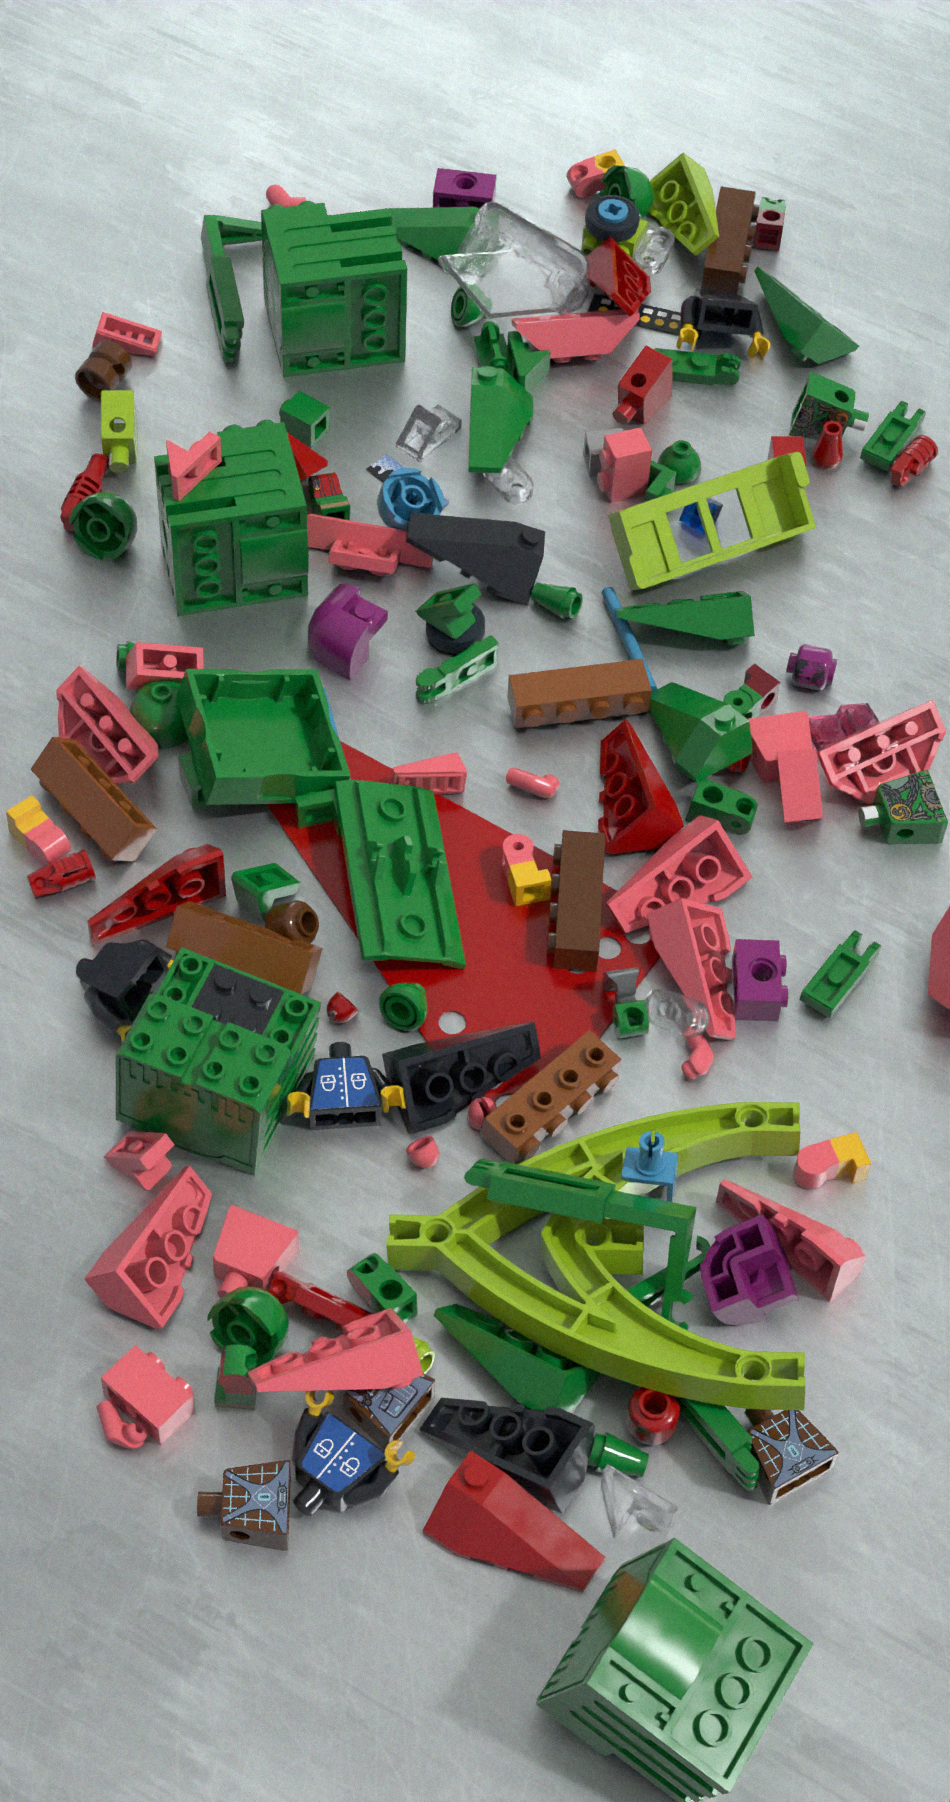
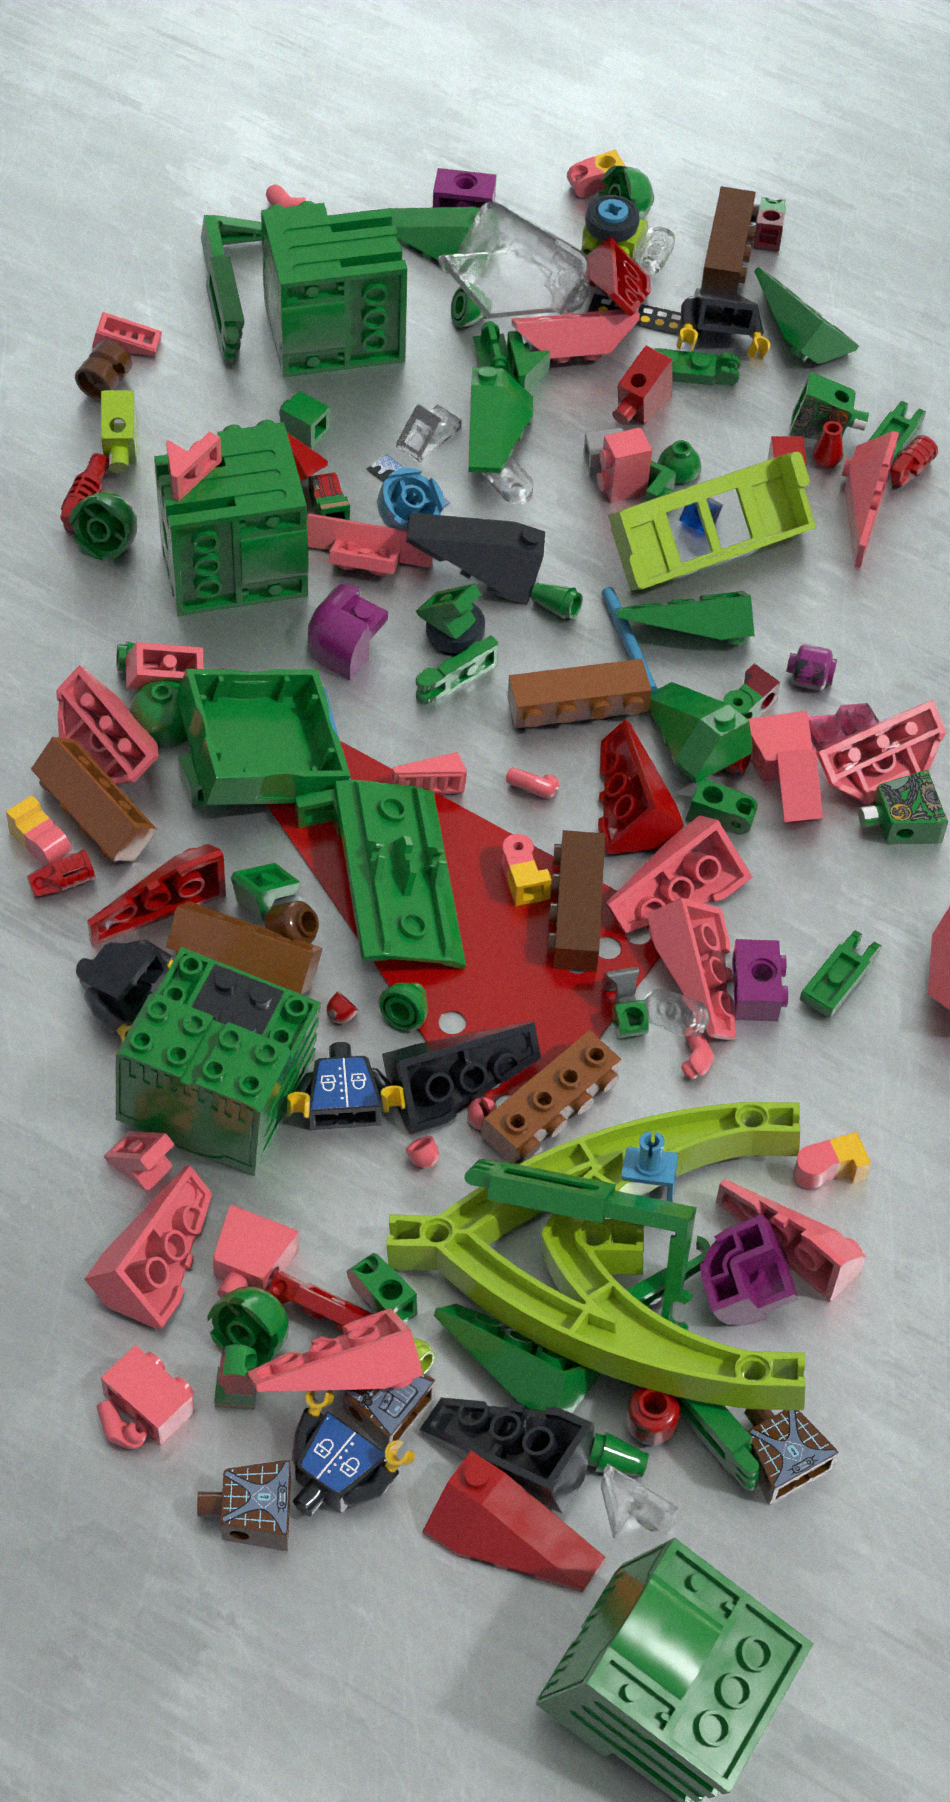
lime wedge [649,153,719,256] -> none
none -> coral wedge [842,431,899,568]

